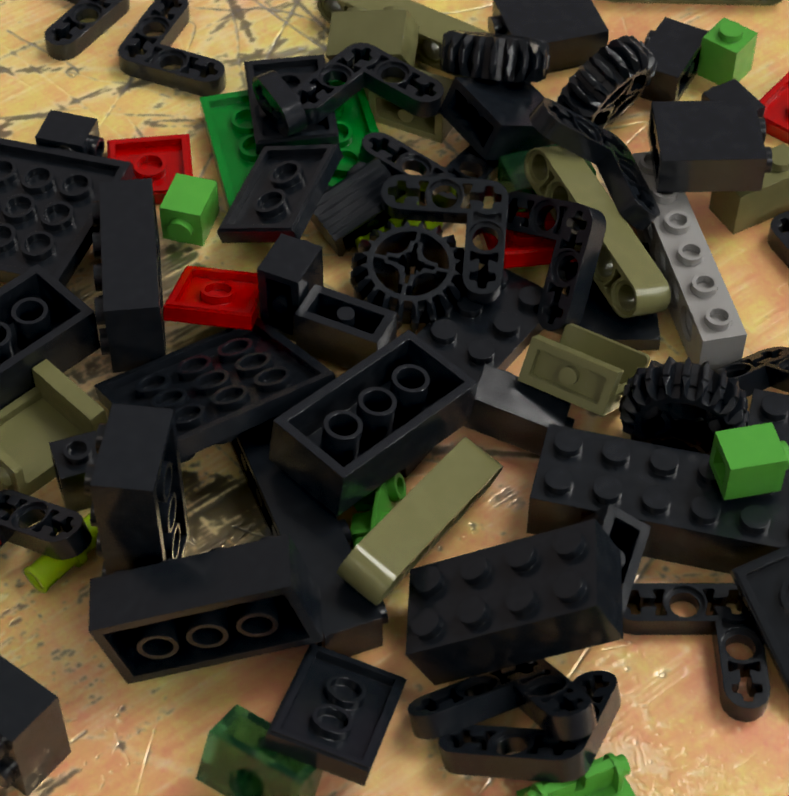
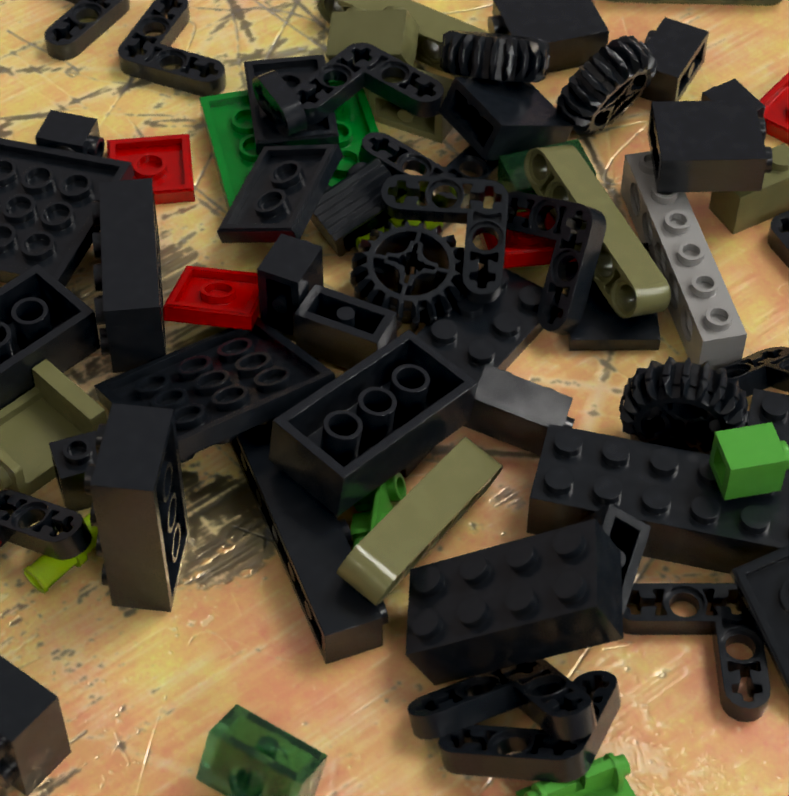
black brick [89,533,323,684] -> none
bright green brick [159,173,220,246] -> none
black tile [262,643,407,786] -> none
olive panel [518,323,650,417] -> none
black beam [529,98,660,230] -> none
bright green brick [697,17,758,85] -> none

